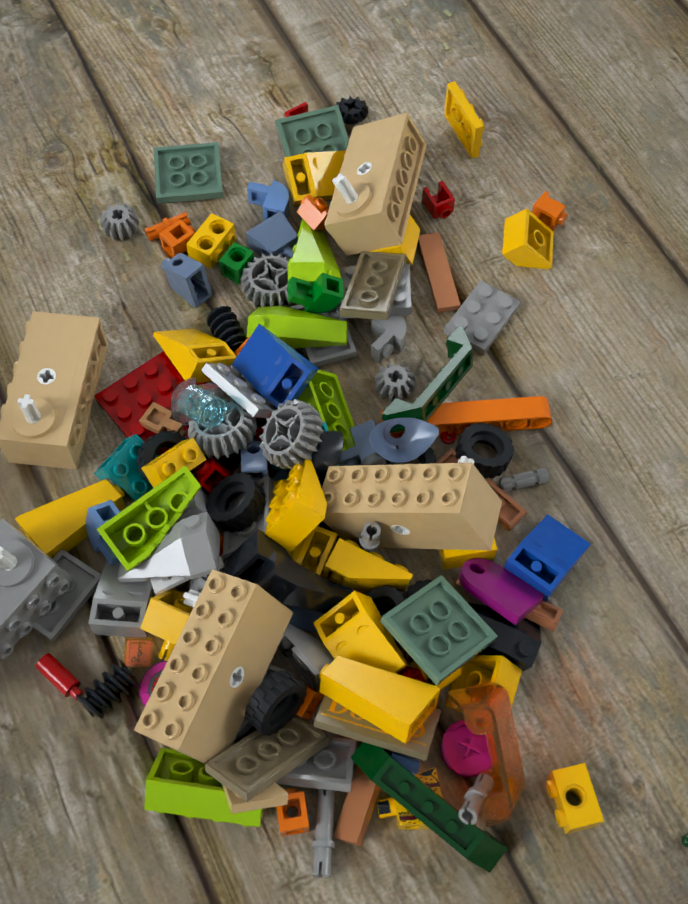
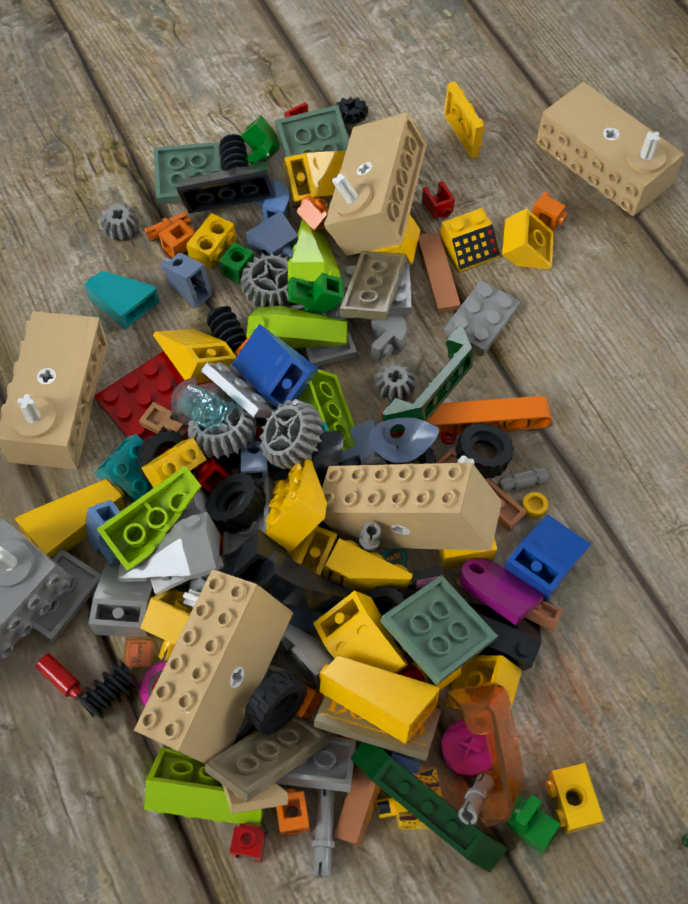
none -> teal slope [84,271,160,329]
none -> black slope [177,162,276,214]
none -> black piece [219,134,249,171]
none -> red window [229,823,267,863]
none -> green brick [241,115,280,165]
none -> dark grey tile [382,548,408,567]
none -> black tile [412,566,442,590]
none -> slope [440,208,500,273]
none -> green brick [504,795,561,855]
none -> yellow tile [521,492,548,519]
none -> tan piece [536,82,685,217]

